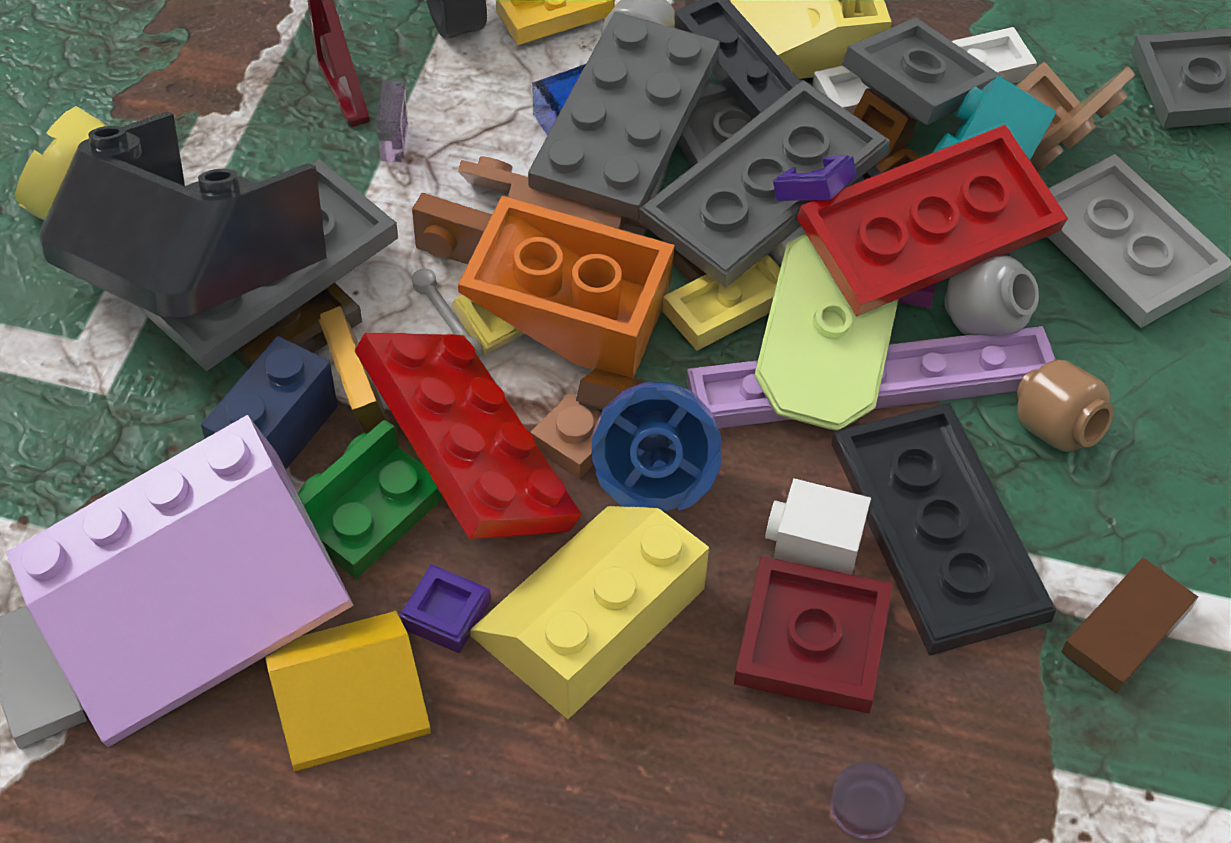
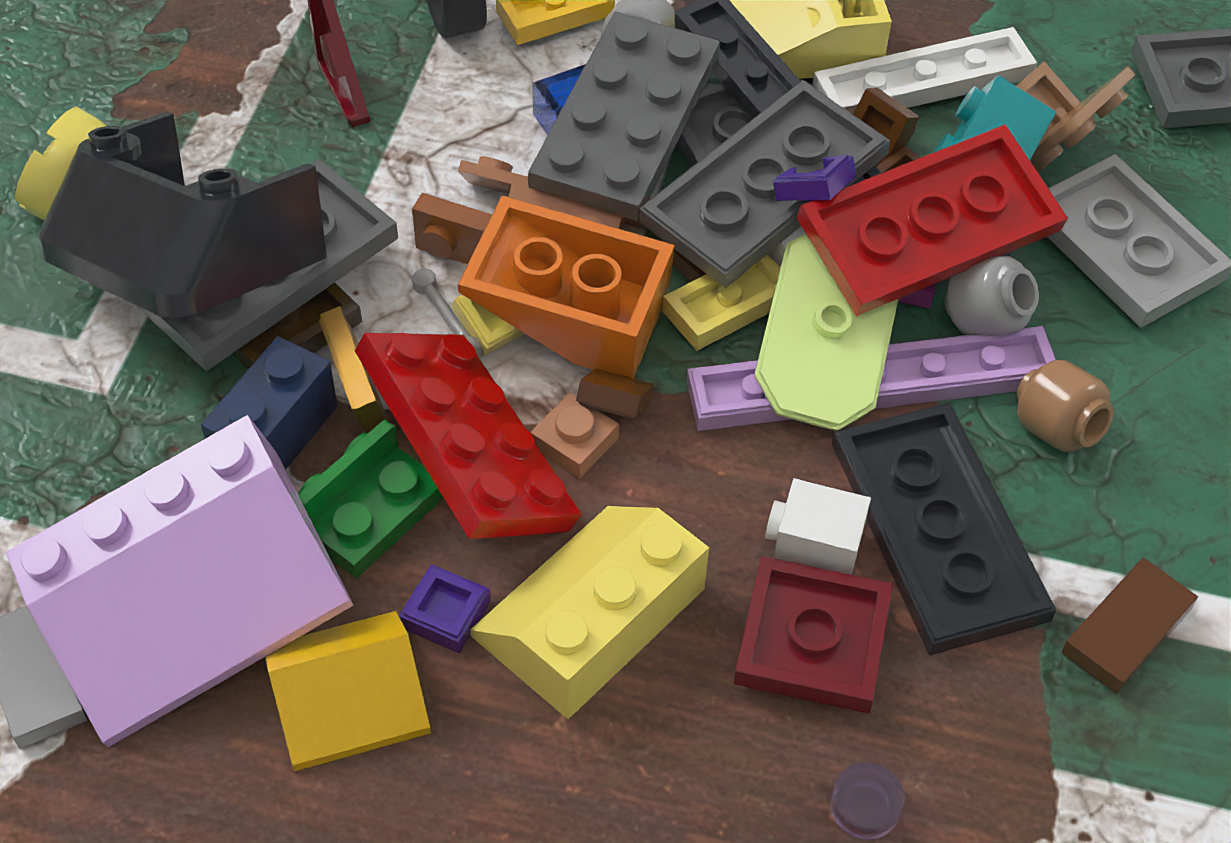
clear purple tile [377,81,409,162] -> none
blue cylinder [592,382,721,511] -> none
dark grey plate [842,17,1000,125] -> none

